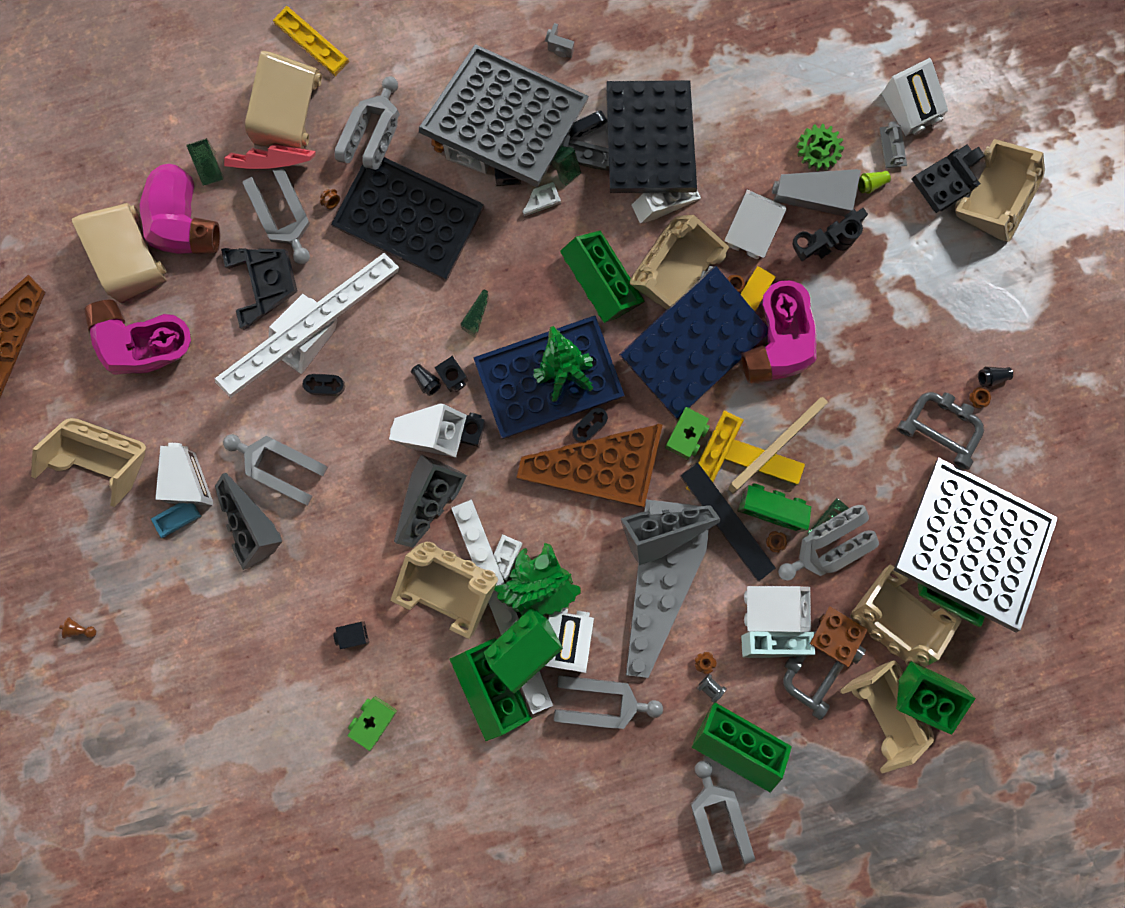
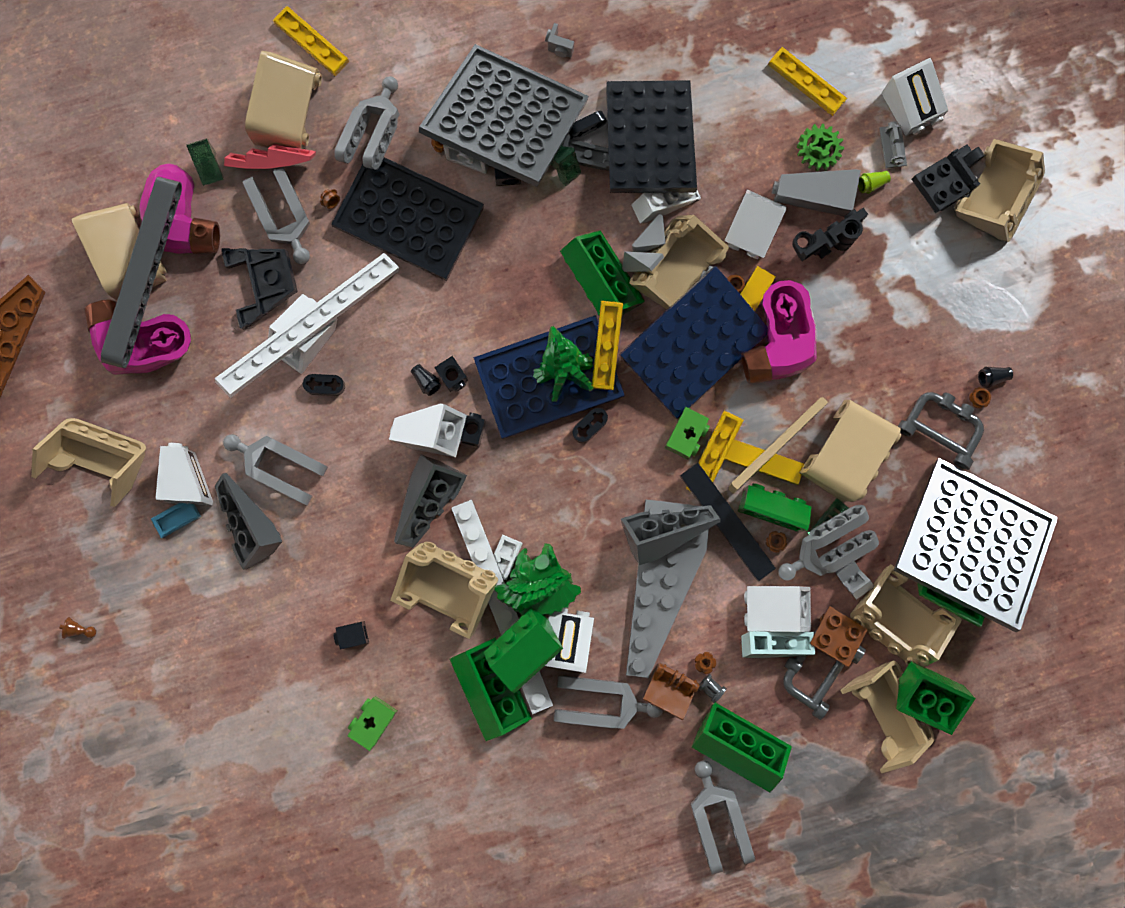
clear green slope [461,289,489,338] -> none
dark orange wing [516,424,663,508] -> none
white tile [523,182,561,216] -> none
none -> dark grey beam [101,177,182,368]
none -> yellow tile [592,301,623,390]
none -> light grey slope [622,251,664,272]
none -> light grey slope [632,213,666,252]
none -> dark orange hinge [642,663,700,720]
none -> yellow tile [768,47,847,116]
none -> tan windscreen [799,400,901,502]
none -> light grey bracket [836,561,874,600]

